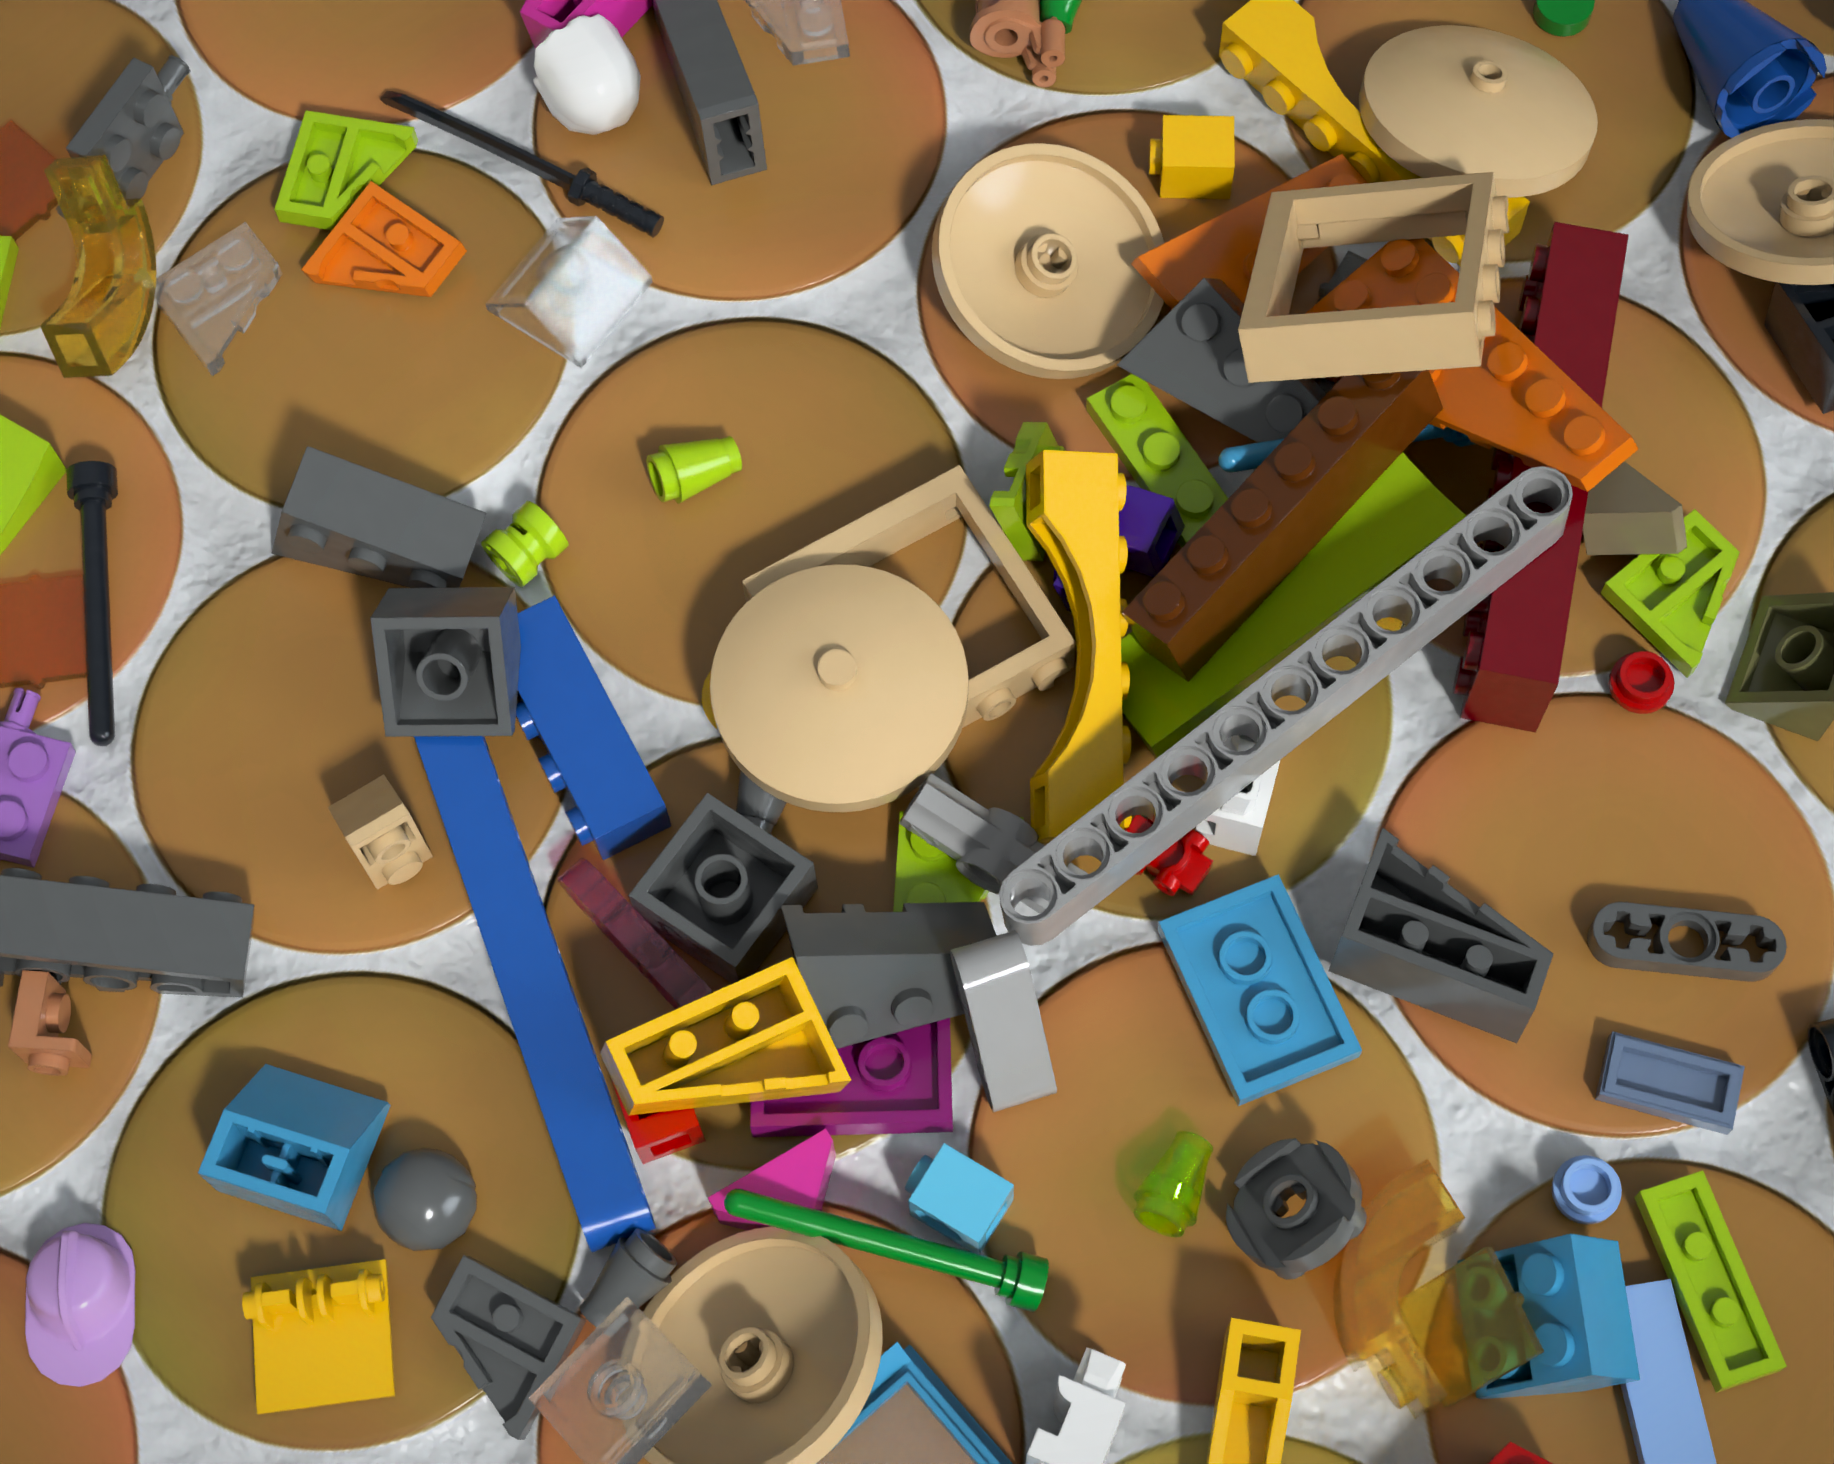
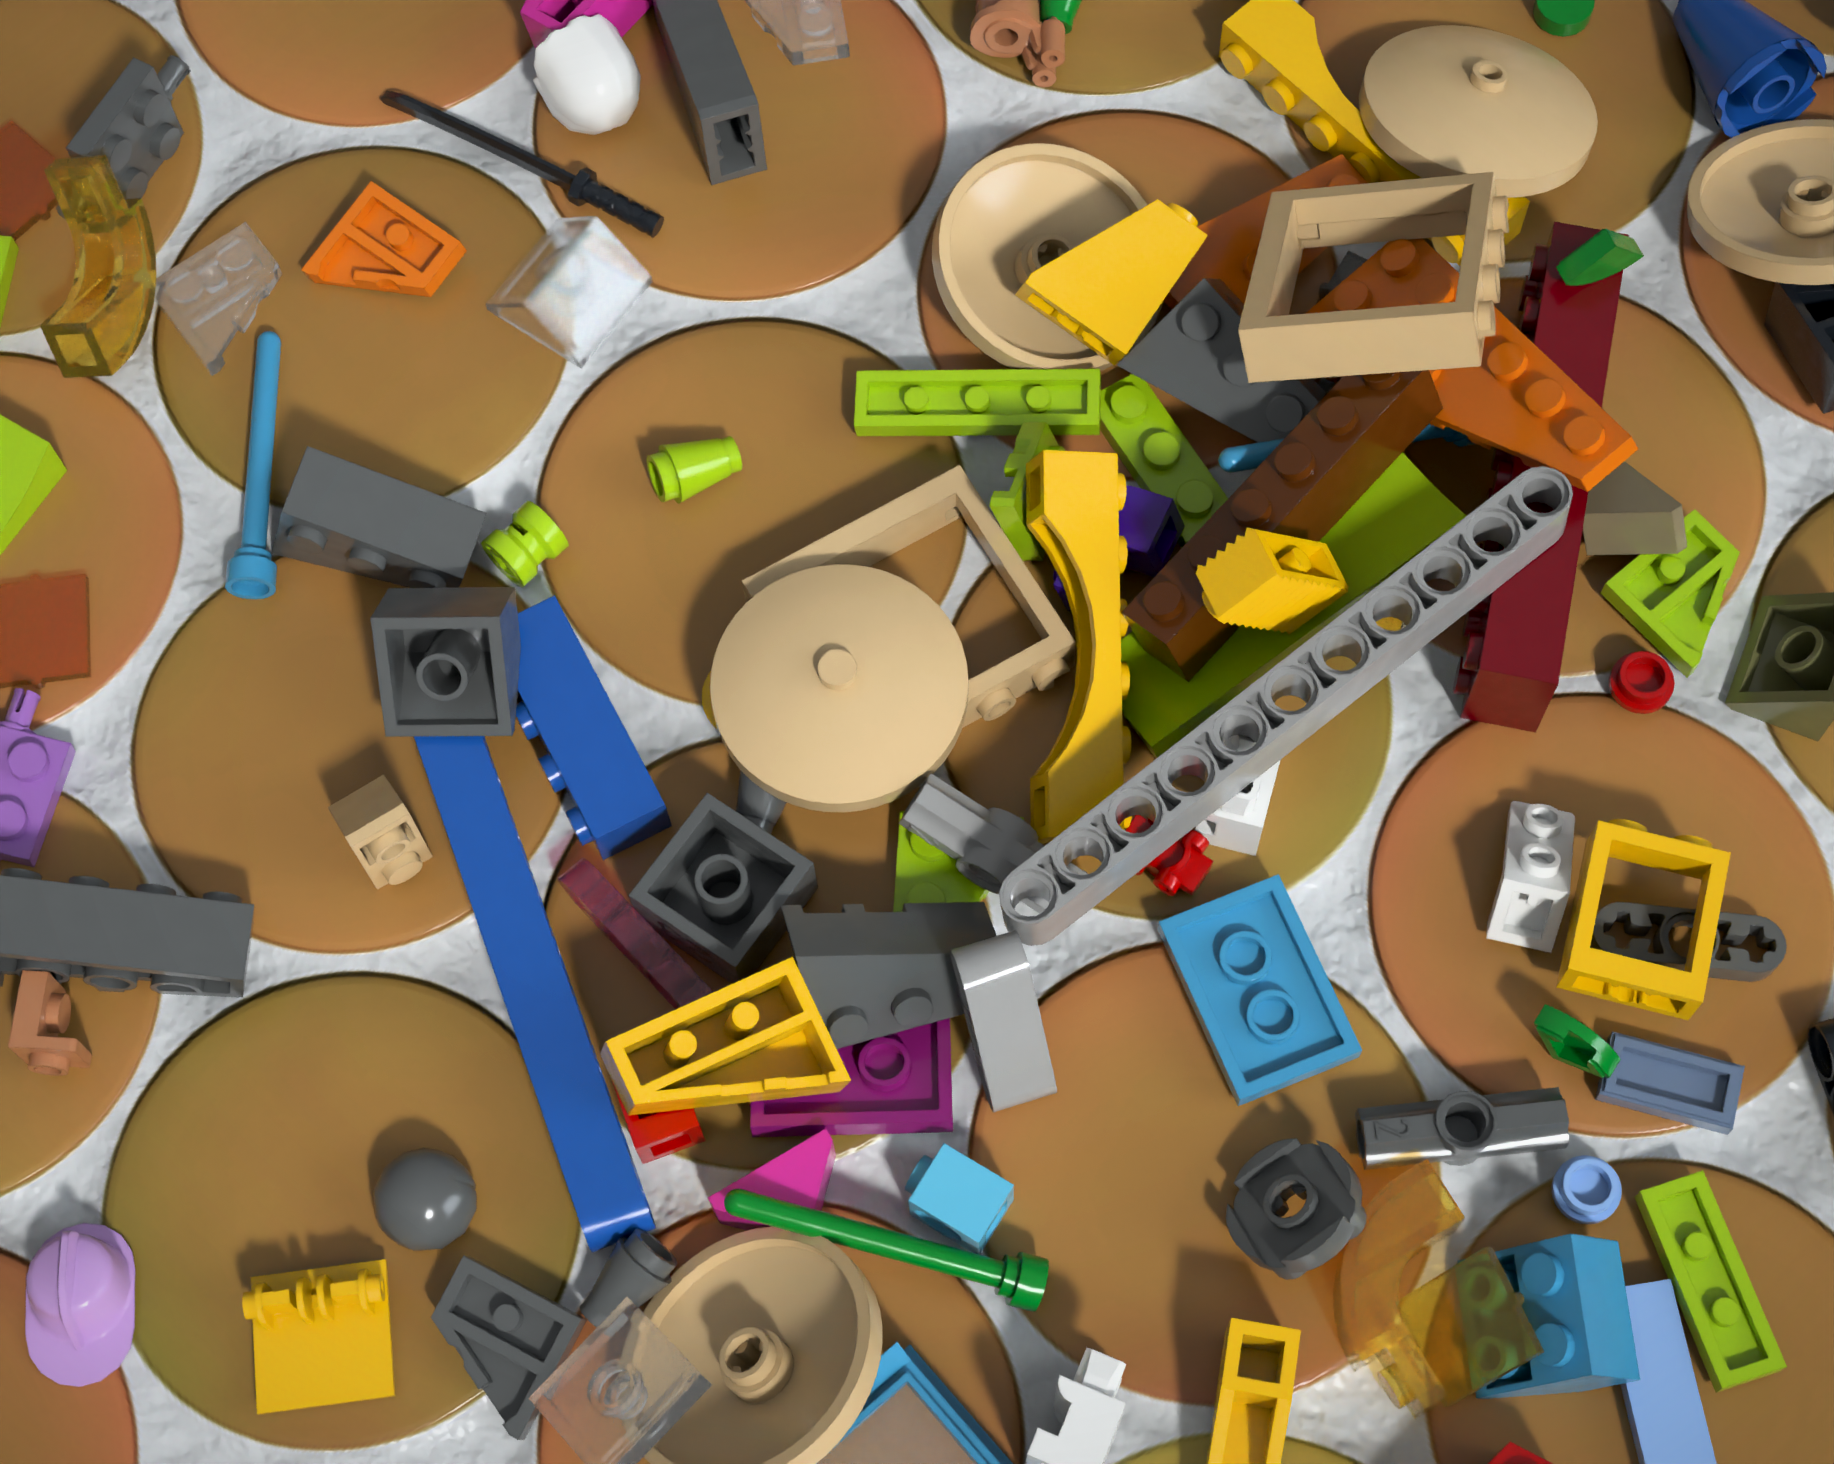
black piece [66,461,118,747] -> none
dark azure slope [198,1064,391,1231] -> none
lime wing [274,110,418,230] -> none
clear neon green cone [1133,1131,1213,1237] -> none
yellow brick [1148,115,1235,199] -> none
dark grey wedge [1328,828,1554,1043] -> none
none -> dark azure piece [225,331,281,599]
none -> lime plate [854,369,1101,436]
none -> yellow slope [1015,199,1208,365]
none -> yellow brick [1196,527,1349,635]
none -> dark grey piece [1355,1087,1569,1170]
none -> white bracket [1486,801,1575,953]
none -> green tile [1534,1004,1621,1078]
none -> green tile [1556,229,1644,286]
none -> yellow window [1556,819,1731,1021]

